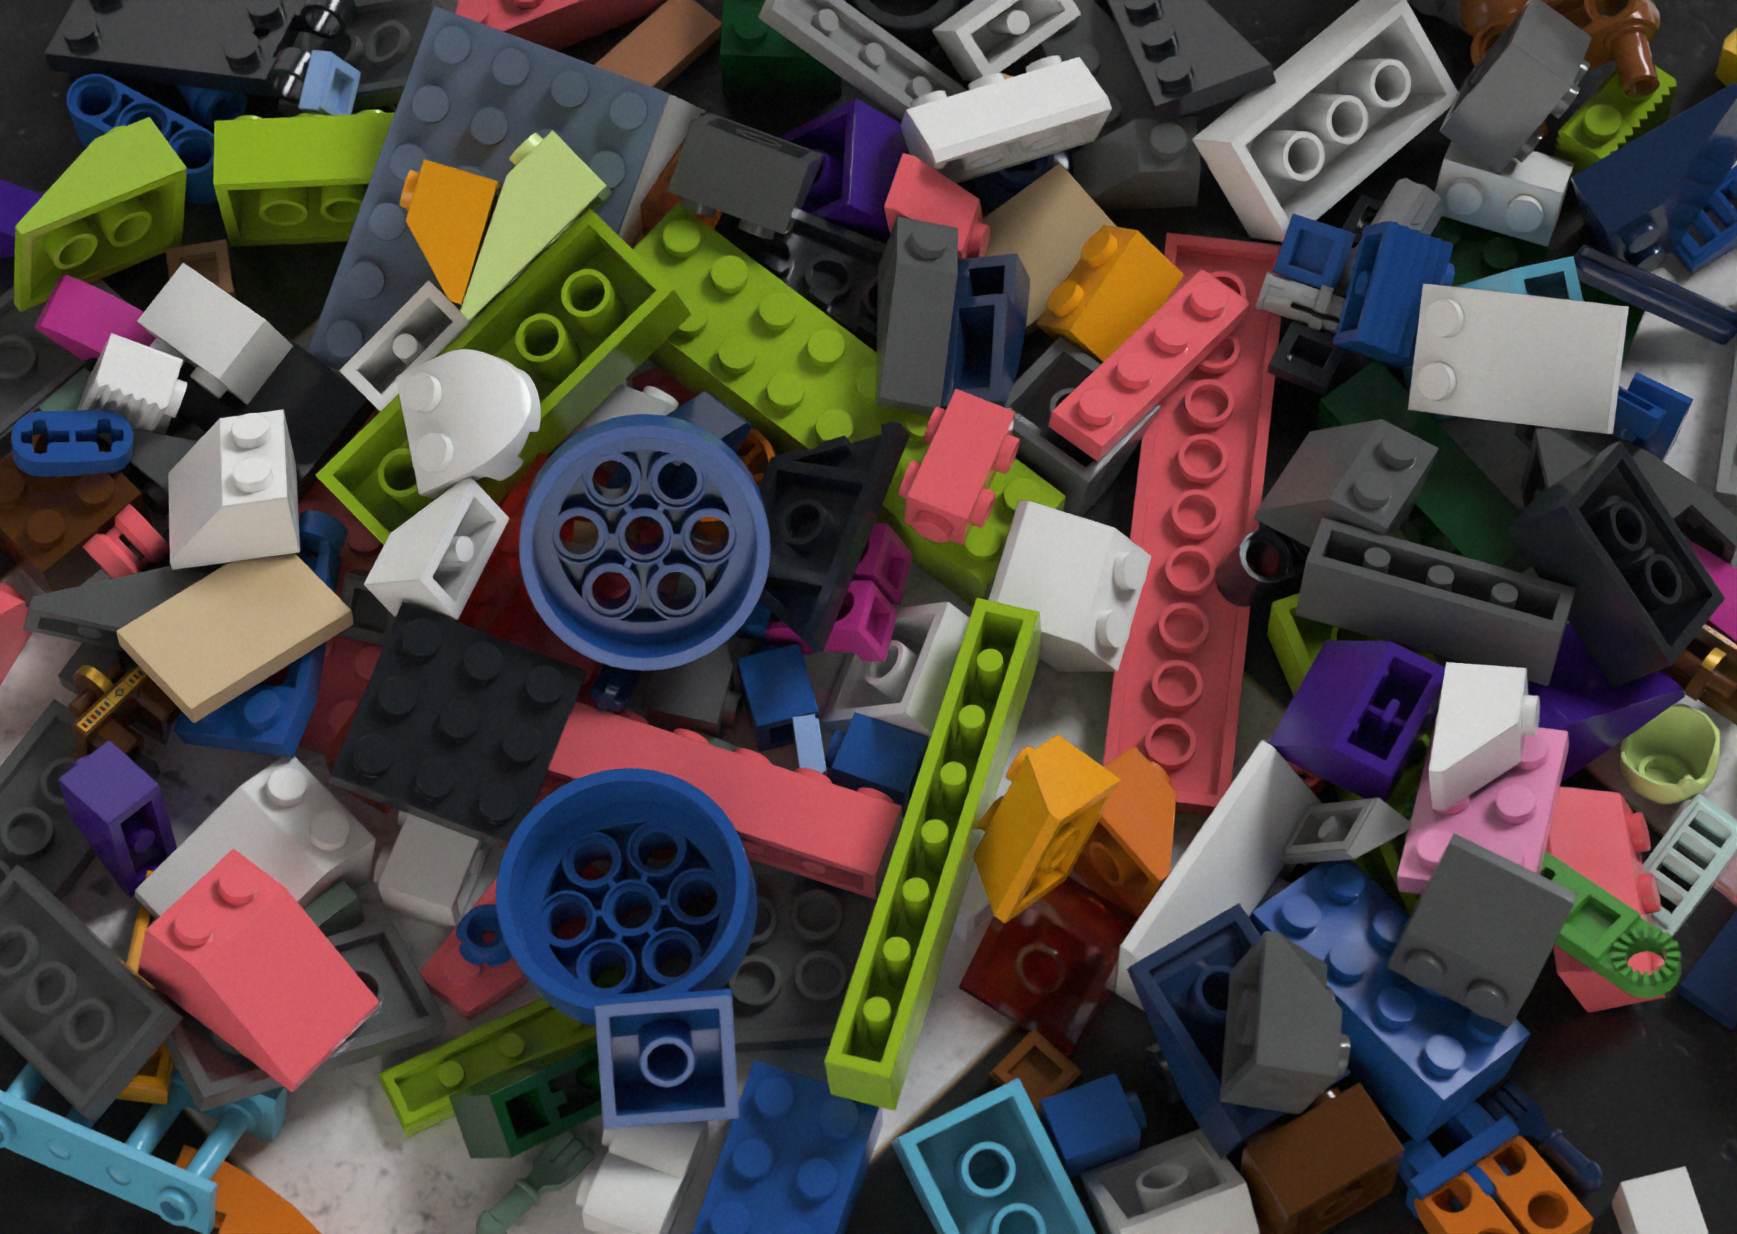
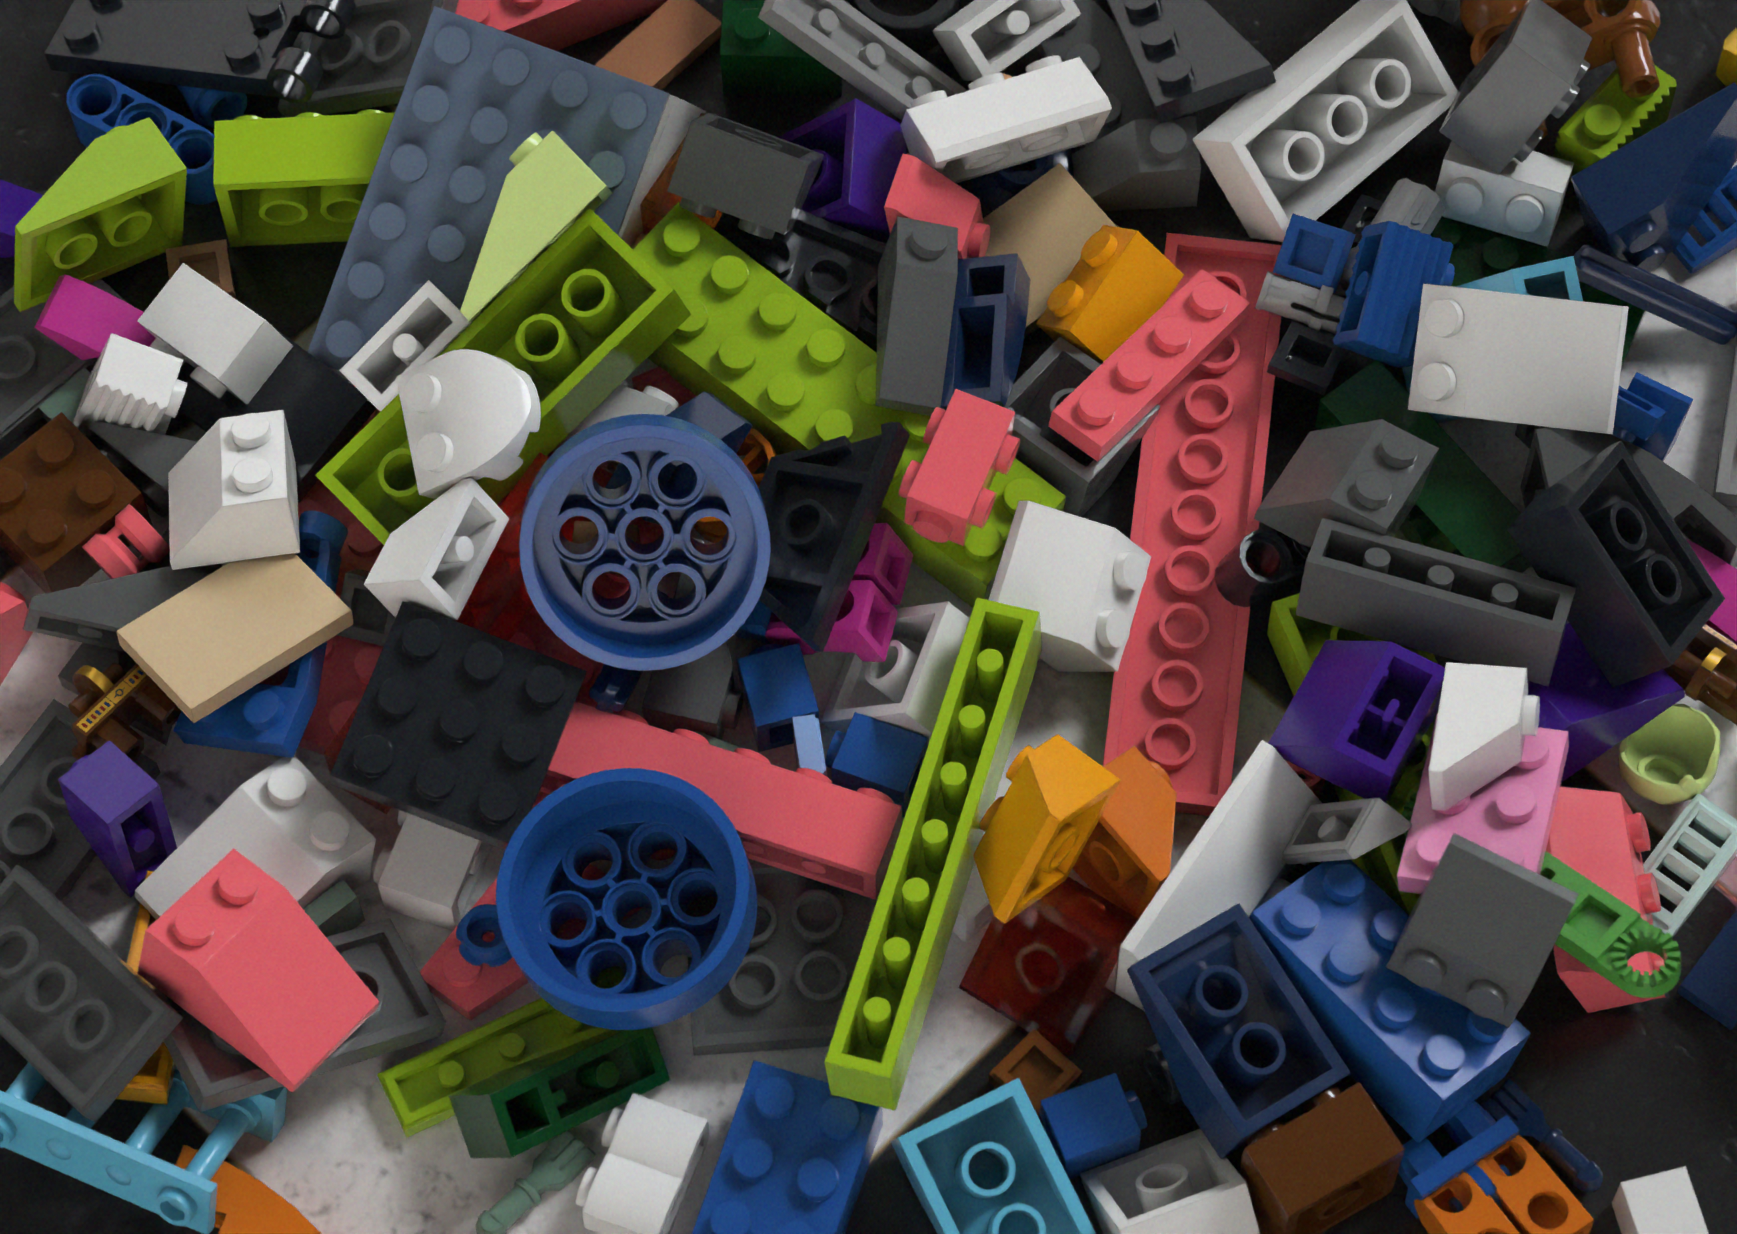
blue beam [11,410,133,477] -> none
light blue tile [298,50,361,116] -> none
light orange slope [400,159,503,306] -> none
blue slope [594,989,739,1129] -> none
dark grey slope [1220,931,1350,1114] -> none

